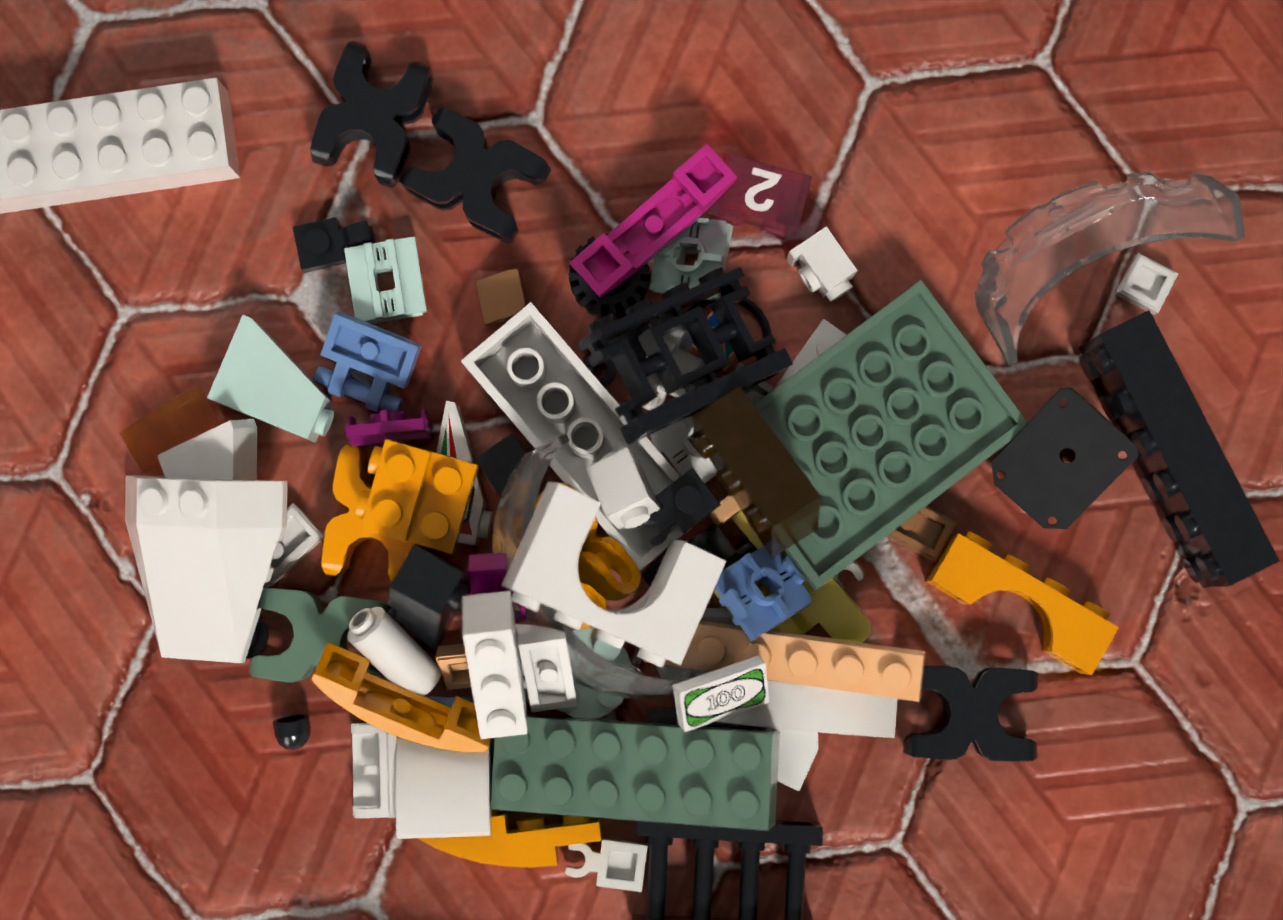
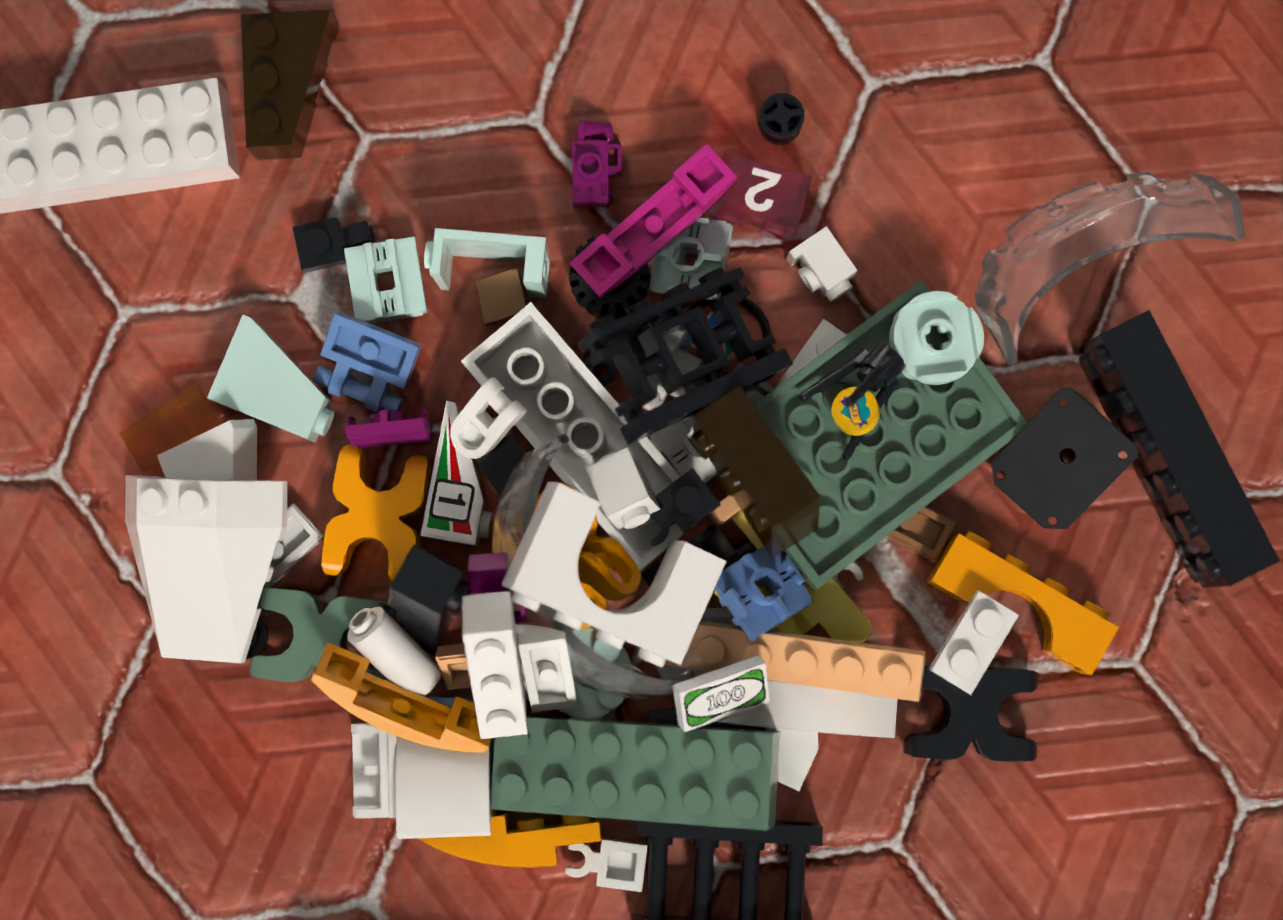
black hinge [272,714,311,750] -> none
black piece [310,41,433,188] -> none
light orange plate [355,439,479,554] -> none
black piece [399,108,551,243] -> none
white tile [1115,253,1178,315] -> none
none -> dark brown wedge [241,9,339,160]
none -> light aqua panel [424,228,551,299]
none -> white plate [450,377,527,459]
none -> magenta piece [572,120,622,208]
none -> black wheel [758,93,804,145]
none -> black plant [799,343,906,460]
none -> yellow tile [832,387,880,436]
none -> light aqua plate [889,291,984,385]
none -> white plate [929,590,1019,695]

